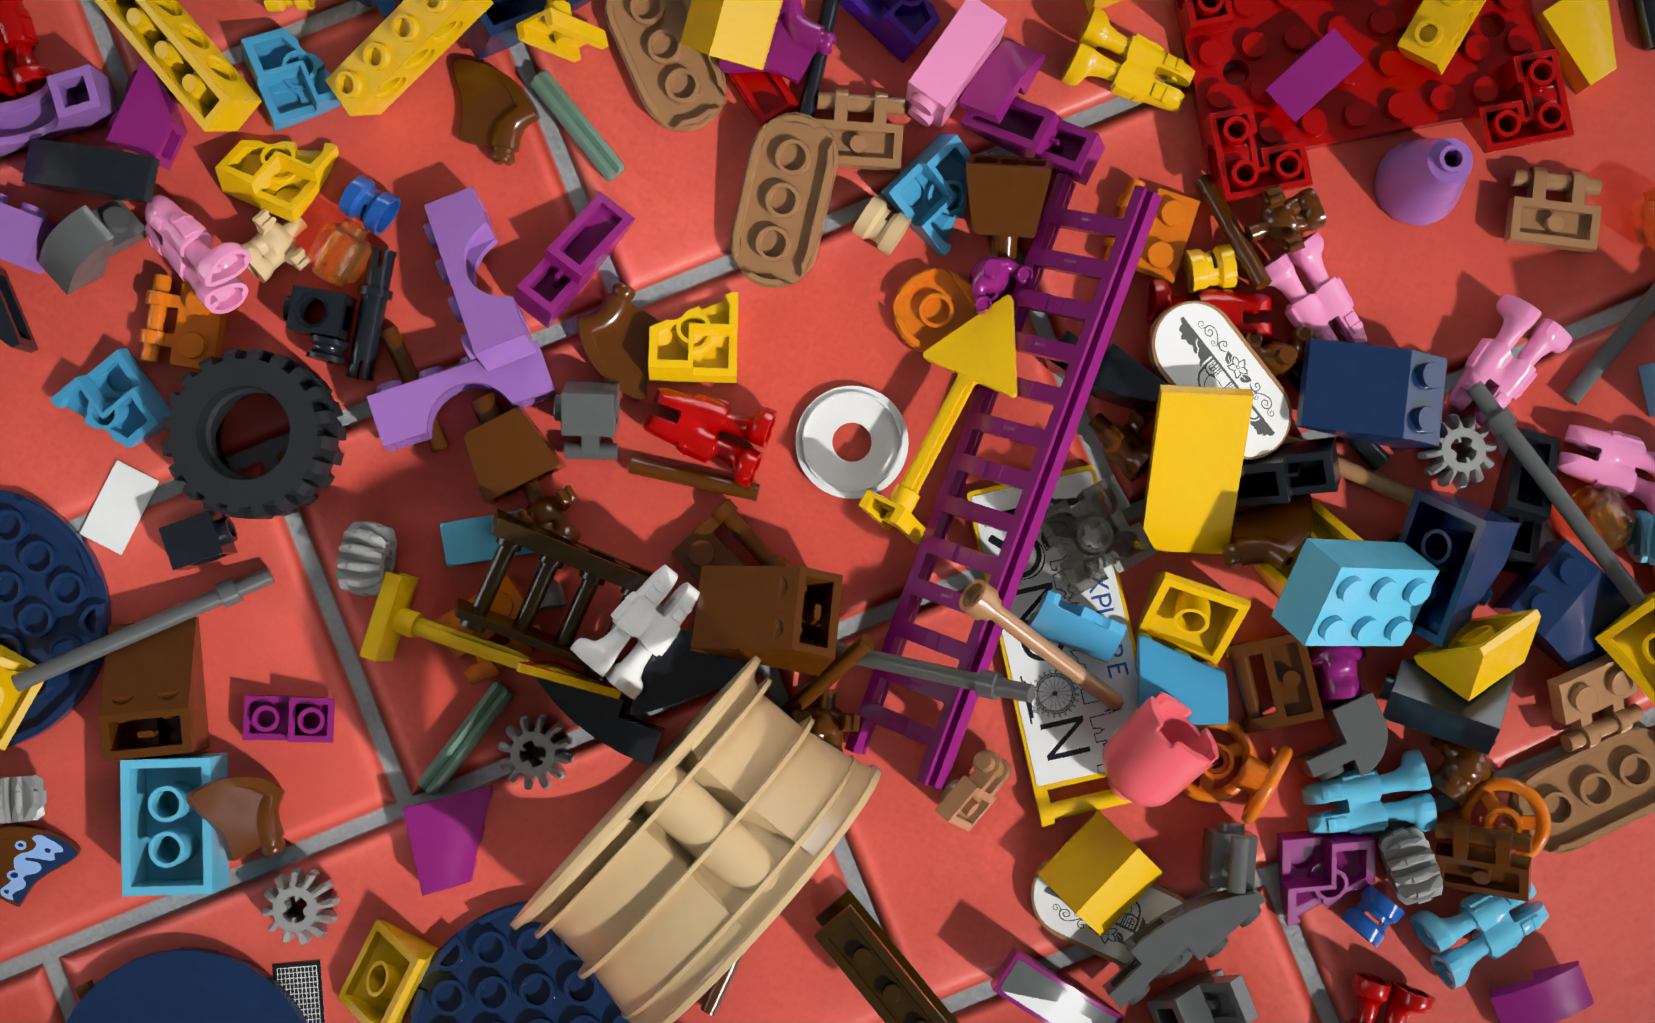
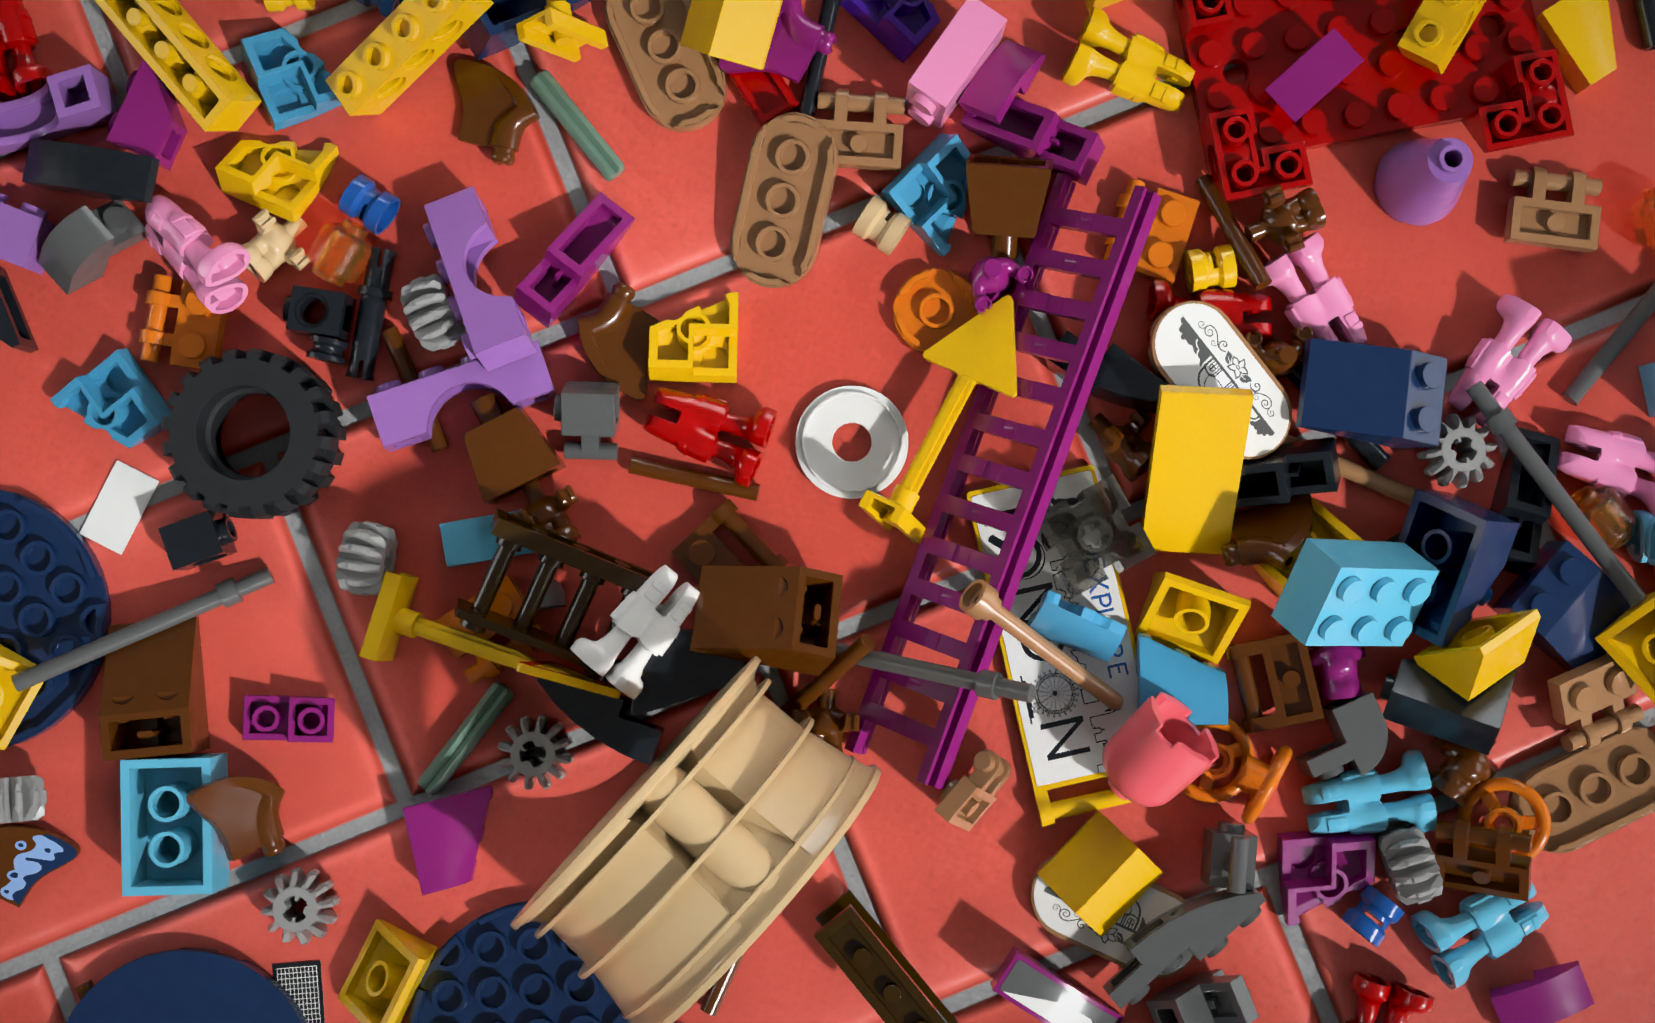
none -> light grey gear [400,274,466,352]

